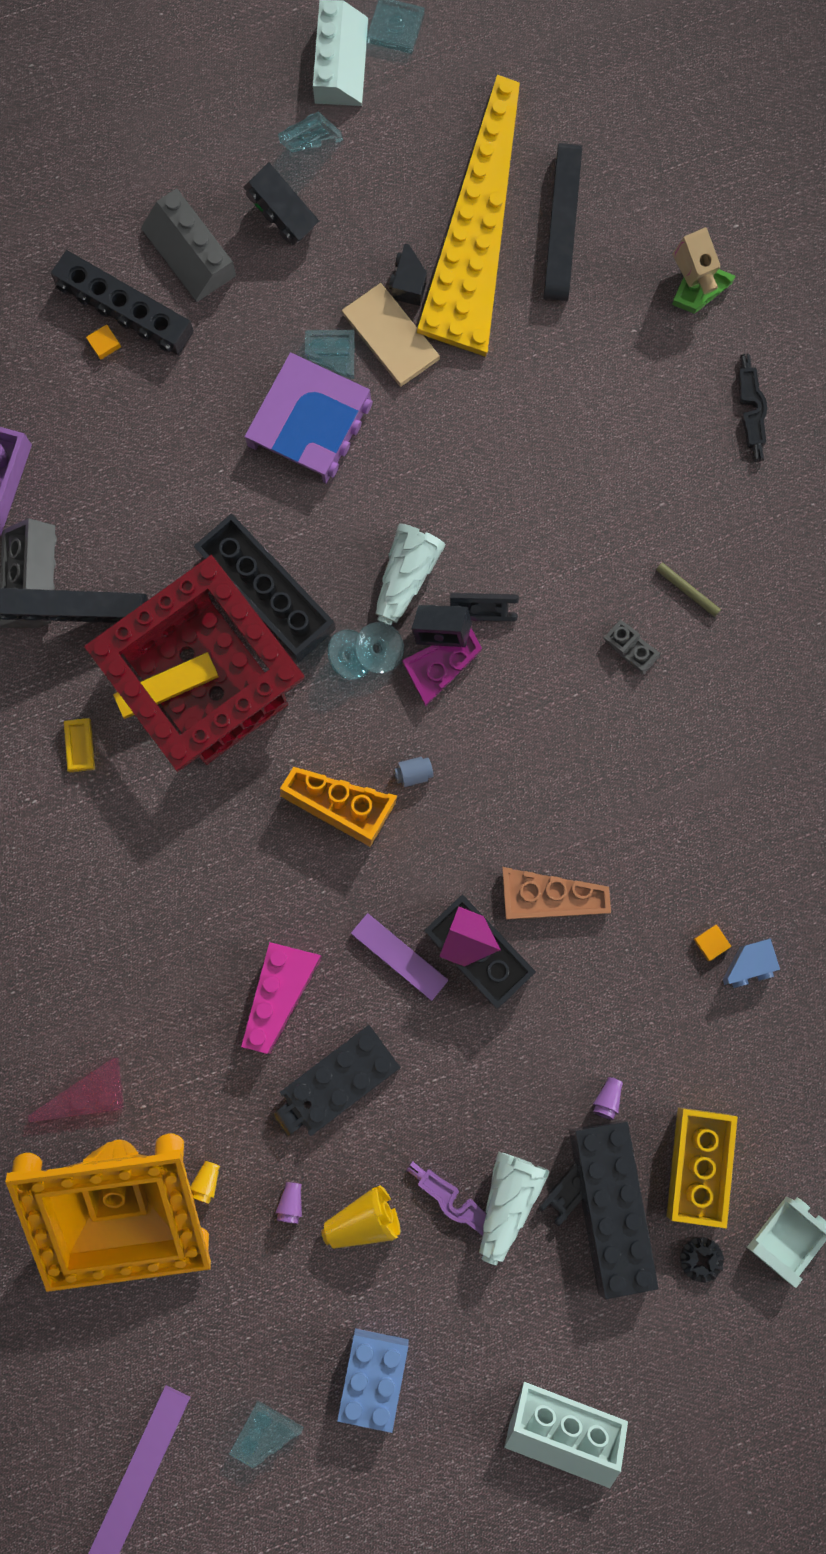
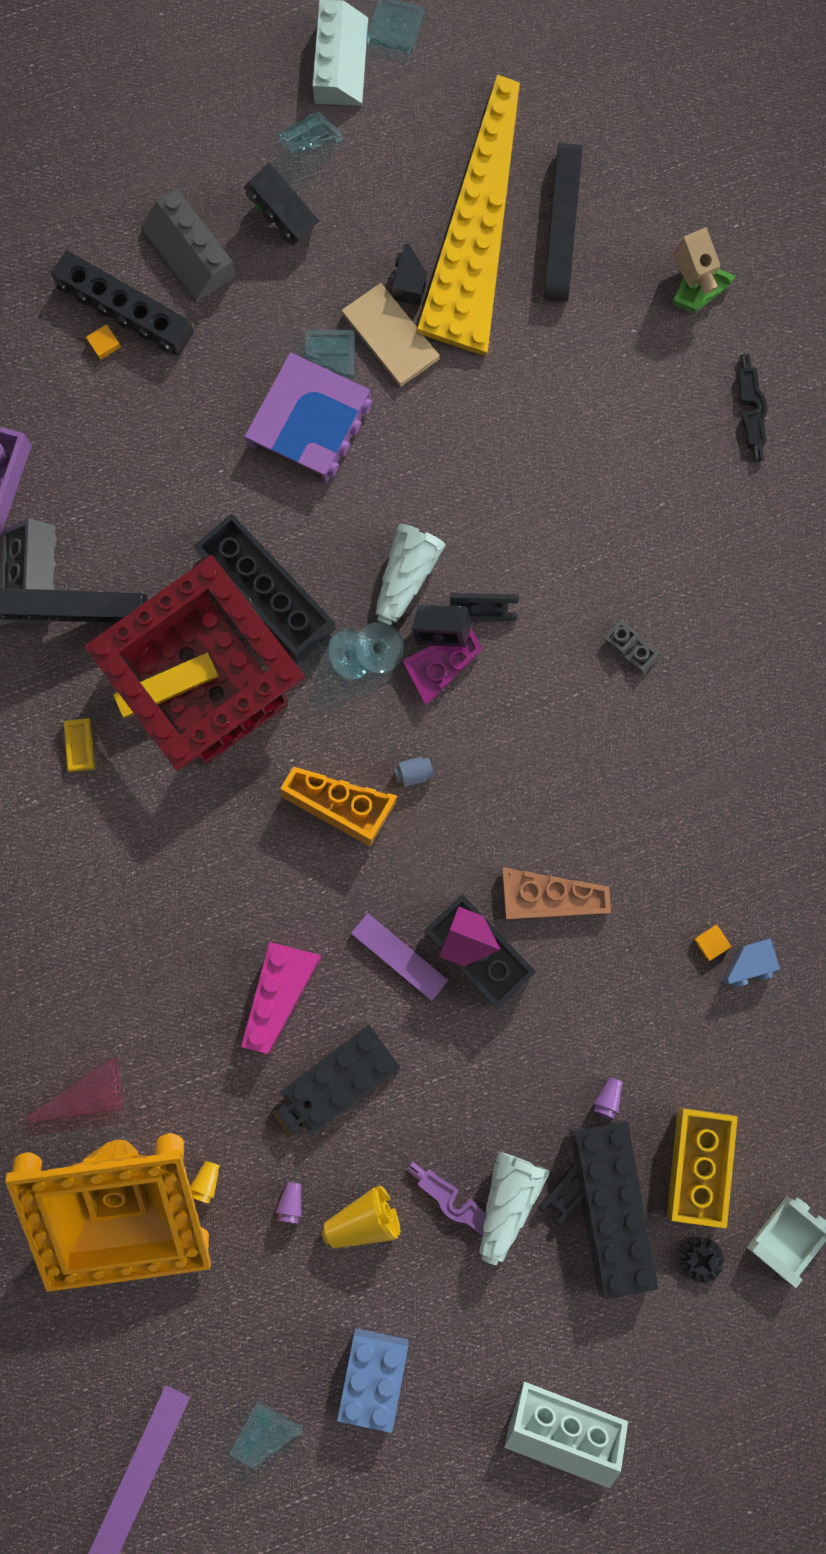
olive bar [656,562,721,617] -> none

